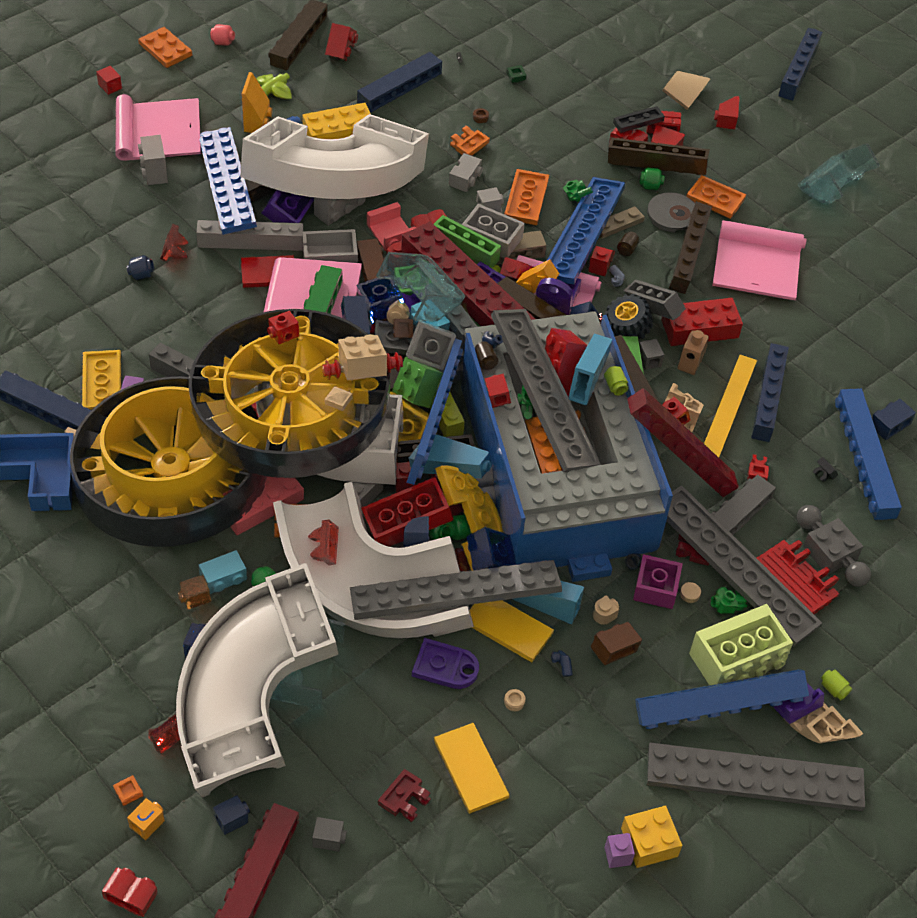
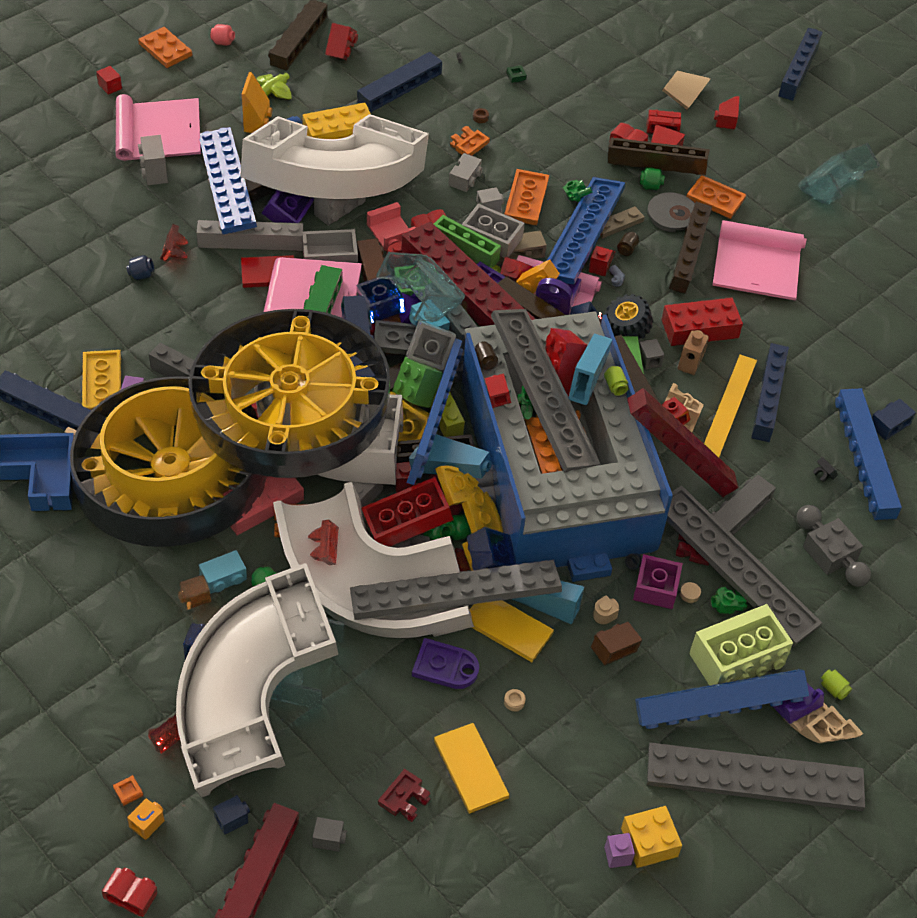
red brick [267,311,300,345] -> none
tan brick [322,334,403,380] -> none
tan tile [325,386,352,411] -> none
tan plate [387,300,410,324] -> none
reddish brown plate [393,319,413,338] -> none
dark blue brick [403,516,429,548] -> none
dark blue arm [482,331,503,349] -> none
dark blue arm [551,650,573,677] -> none
black plate [613,106,665,133] -> none
dark grey brick [623,279,686,320] -> none
red plate [747,454,769,481] -> none
red hinge [757,540,840,614] -> none

